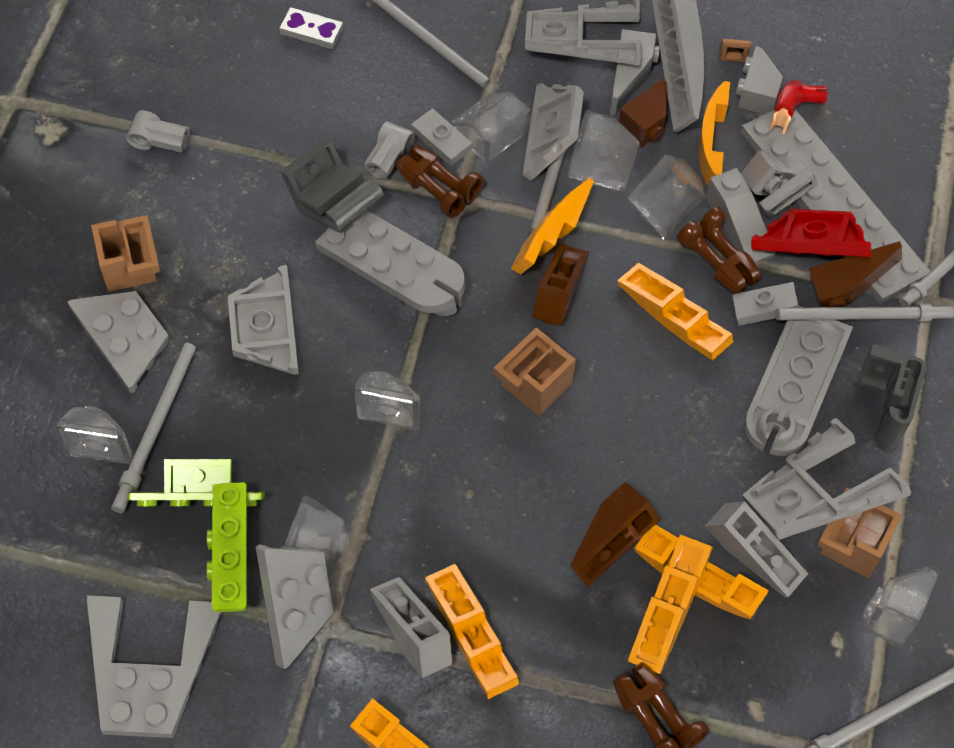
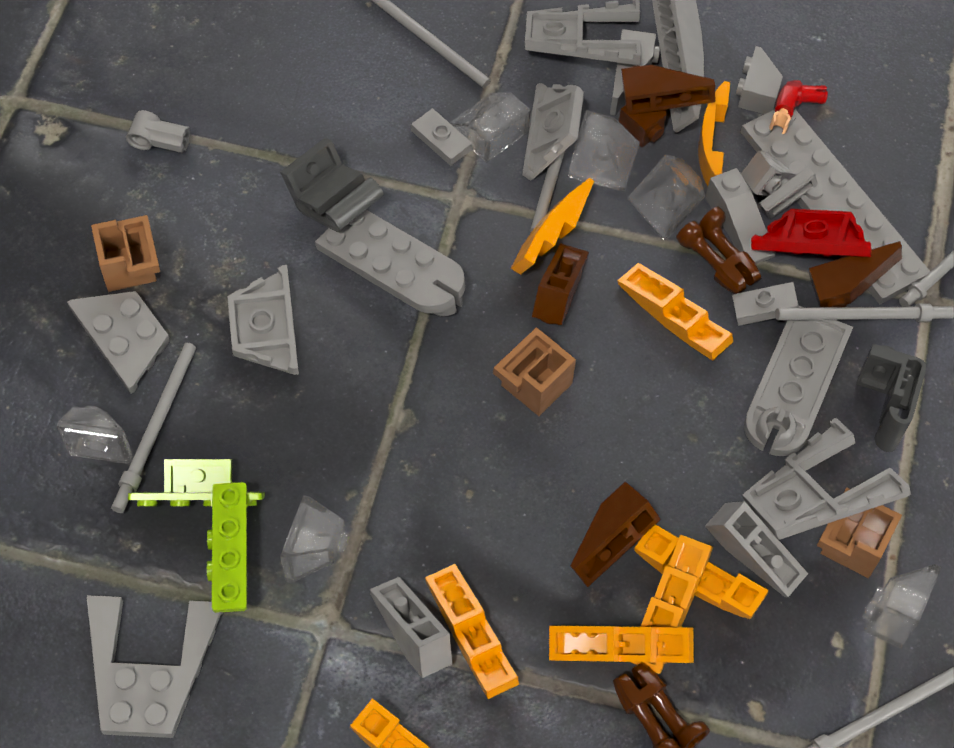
light grey wing [256,545,333,669] -> none
tile [280,7,343,50] -> none
clear slope [355,370,421,431] -> none
light grey piece [364,121,415,180] -> none
reddish brown piece [395,145,484,218] -> none
medium nougat slope [719,38,751,63] -> none
none -> light orange slope [549,626,694,663]
none -> reddish brown slope [621,65,715,115]

